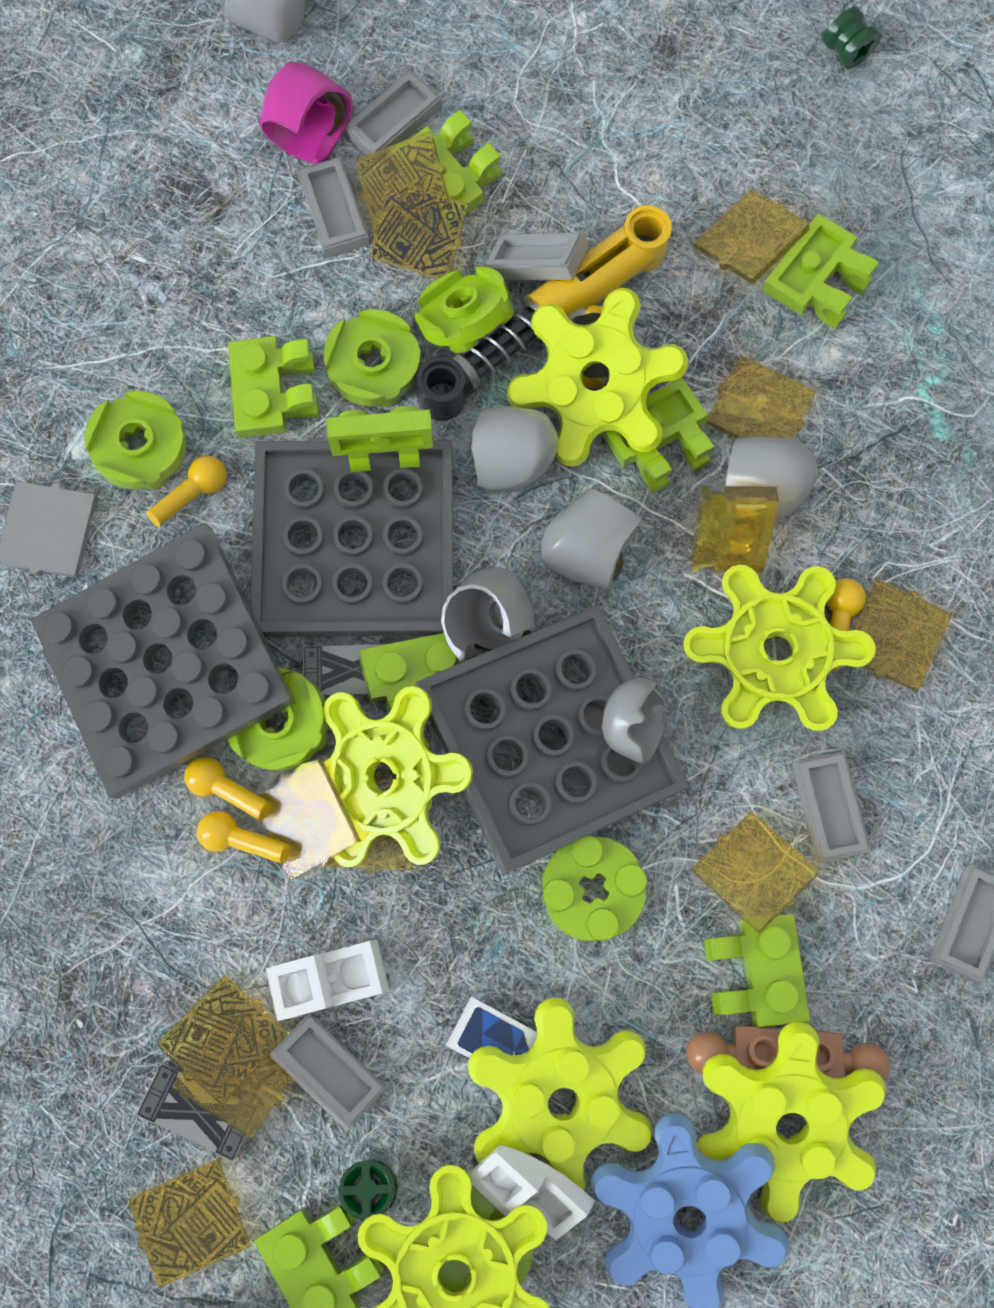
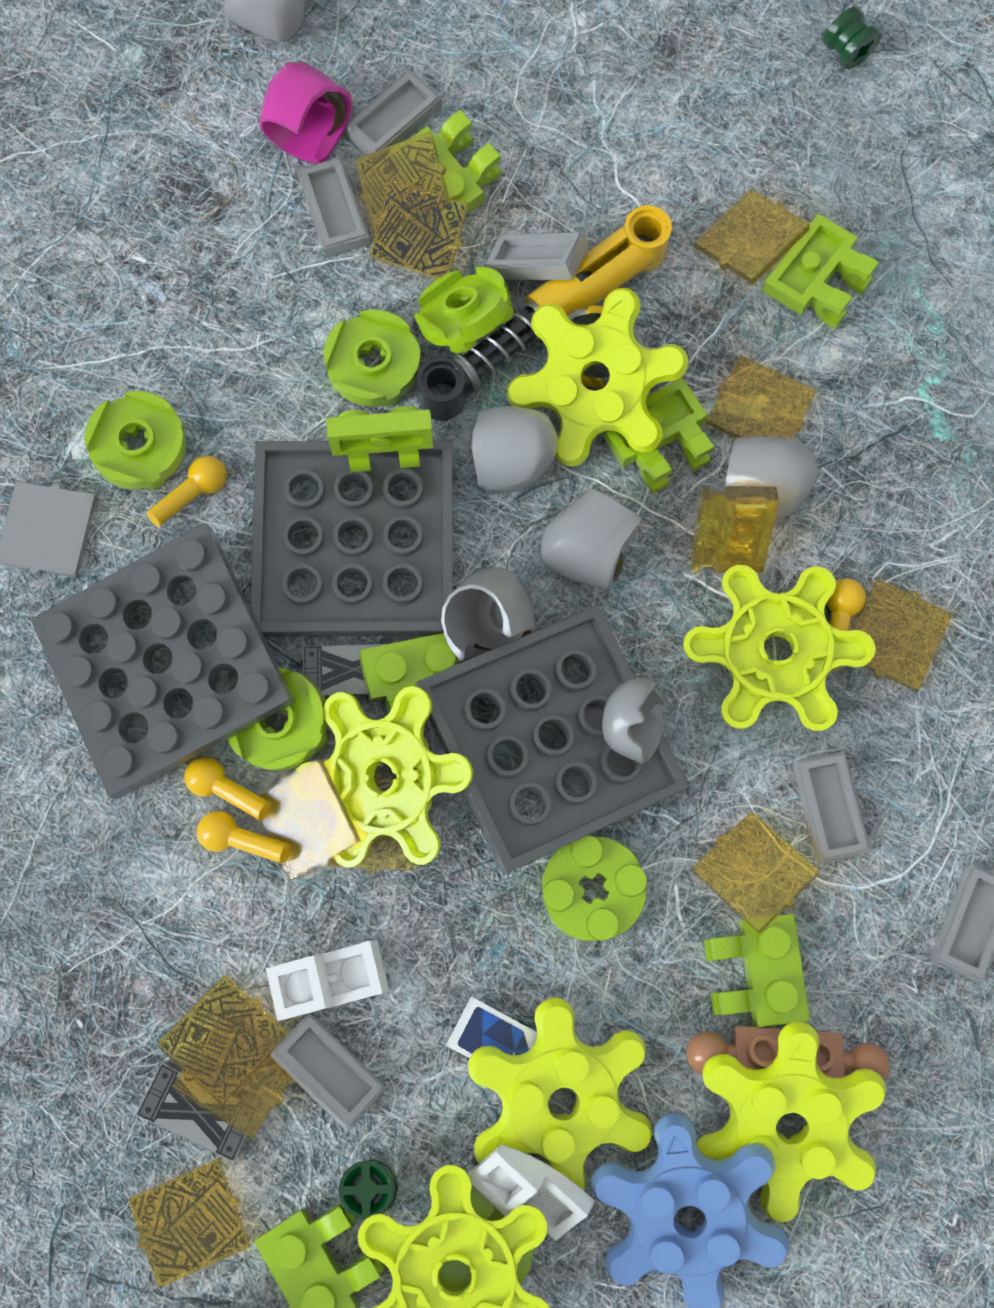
lime plate [228,336,320,439] -> none

